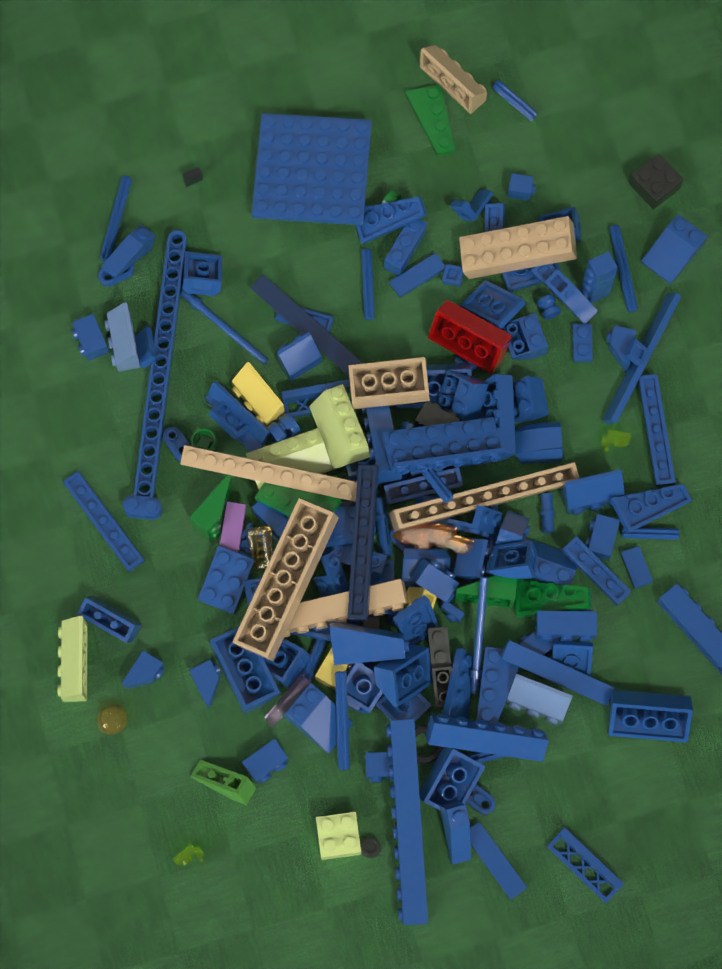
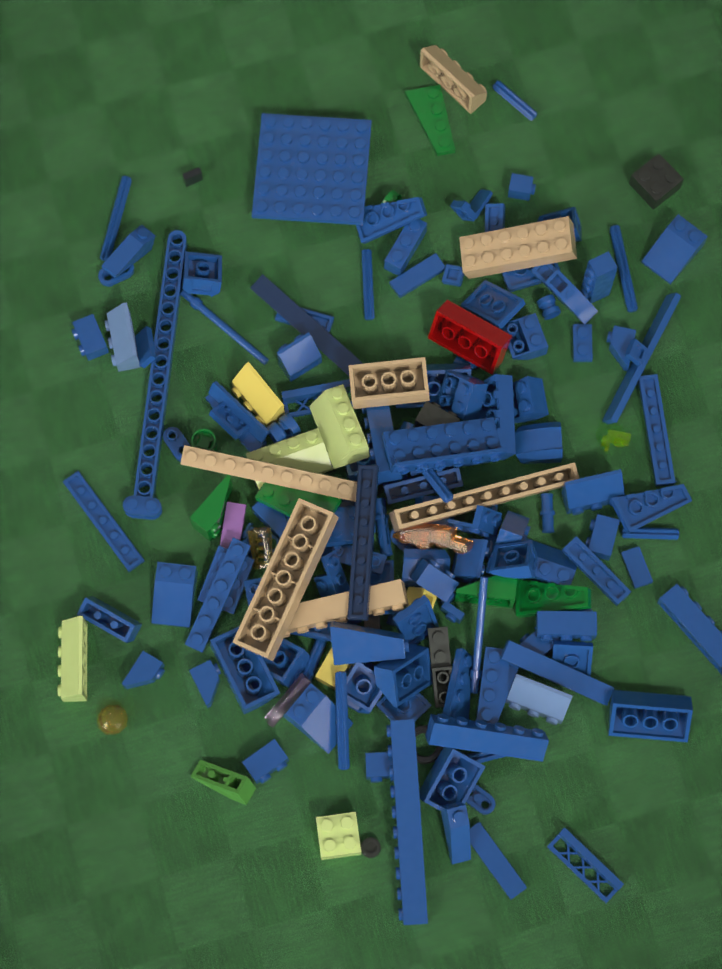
clear neon green bracket [172,844,205,867] -> none
none -> blue slope [151,562,198,628]
none -> blue plate [185,538,251,653]

